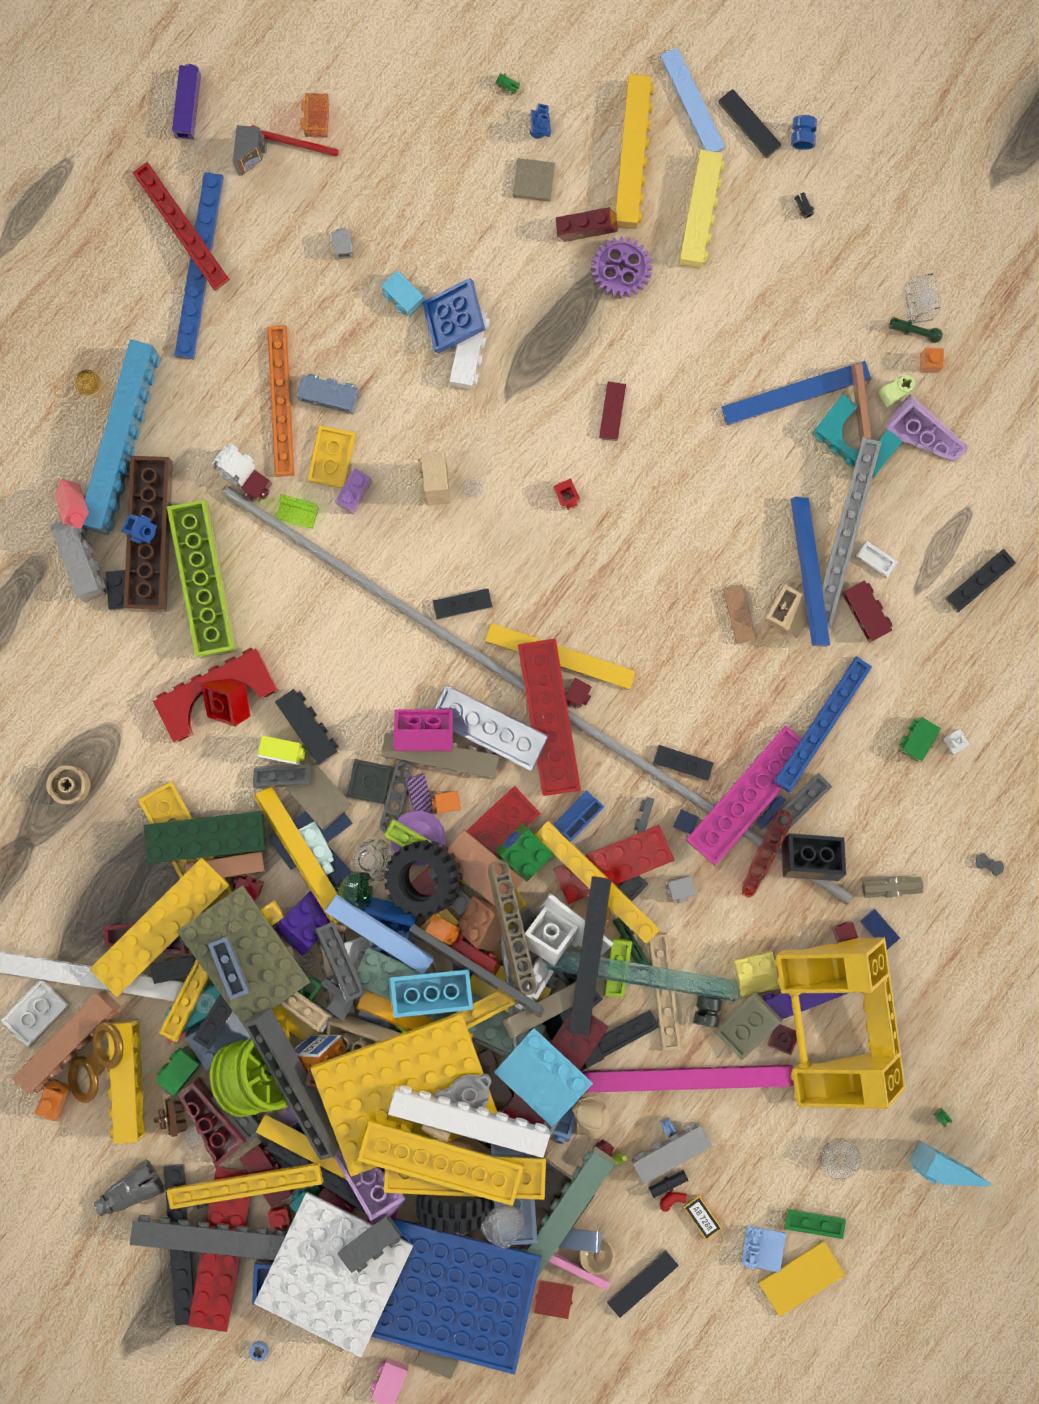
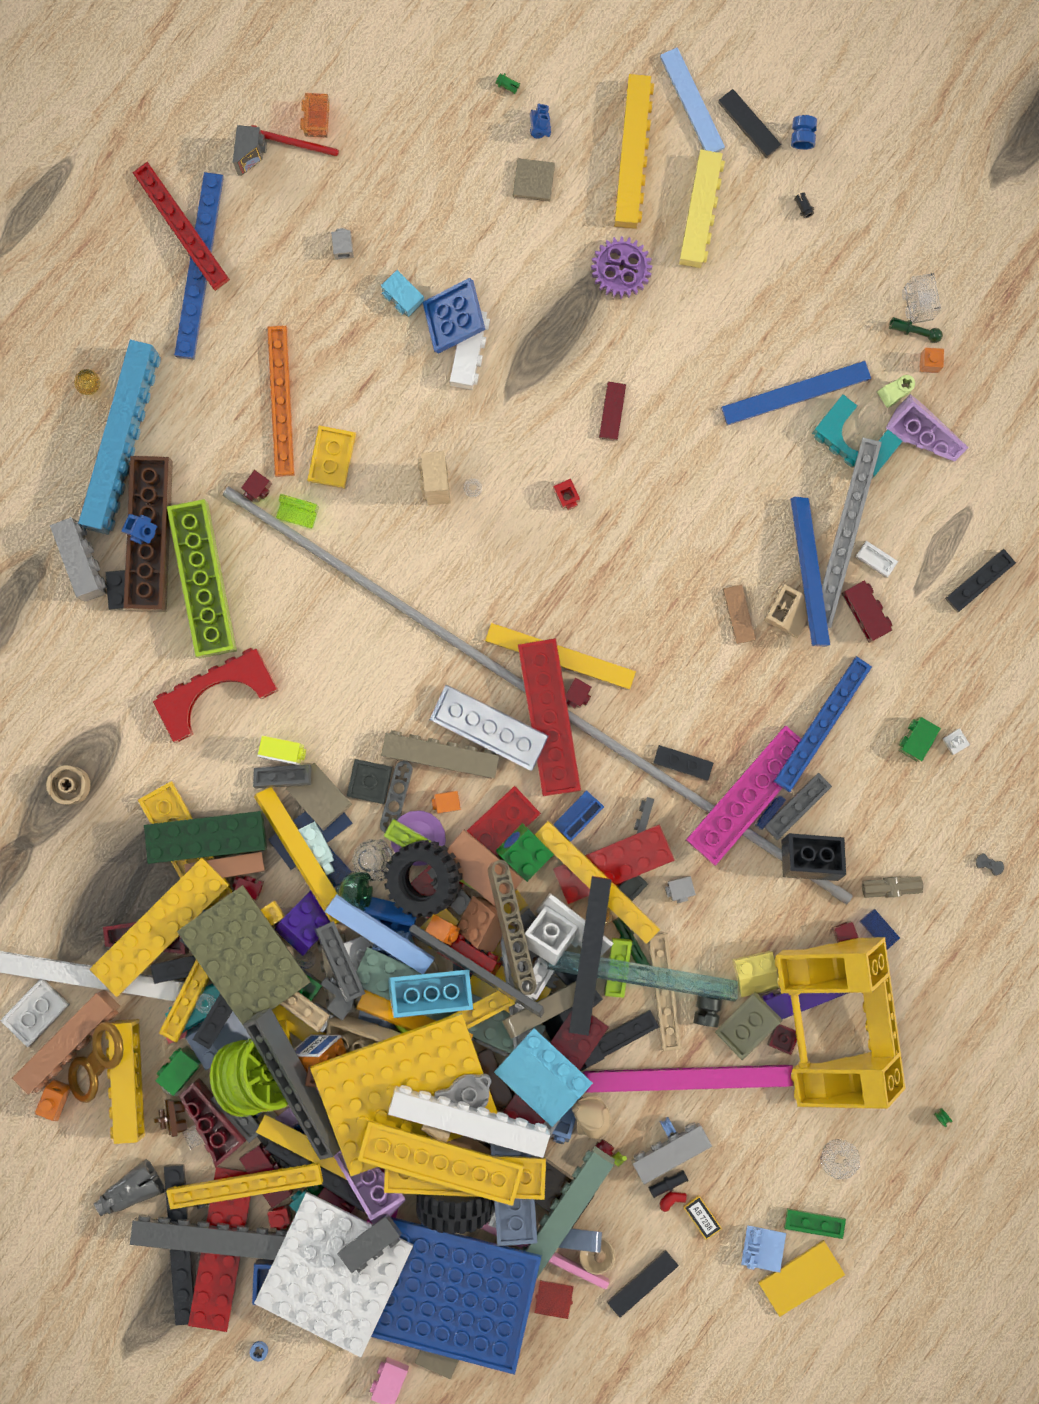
coral brick [55,478,88,529] -> none
dark purple brick [172,64,201,140] -> none
red slope [201,679,251,727] -> none
sand blue brick [208,935,250,1000] -> none
white brick [211,443,255,488] -> none
black brick [275,689,339,766] -> none
sand blue brick [297,374,359,414] -> none
medium lavender brick [335,468,372,514] -> none
dark pink slope [394,709,453,752] -> none
tile [405,774,434,813] -> none
black plate [433,588,493,620] -> none
clear helmet [481,1205,526,1249] -> none
dark red brick [556,207,618,242] -> none
dark blue tile [673,809,699,834] -> none
clear red piece [742,810,792,898] -> none
nougat tile [851,363,872,442] -> none
medium azure slope [909,1140,990,1187] -> none

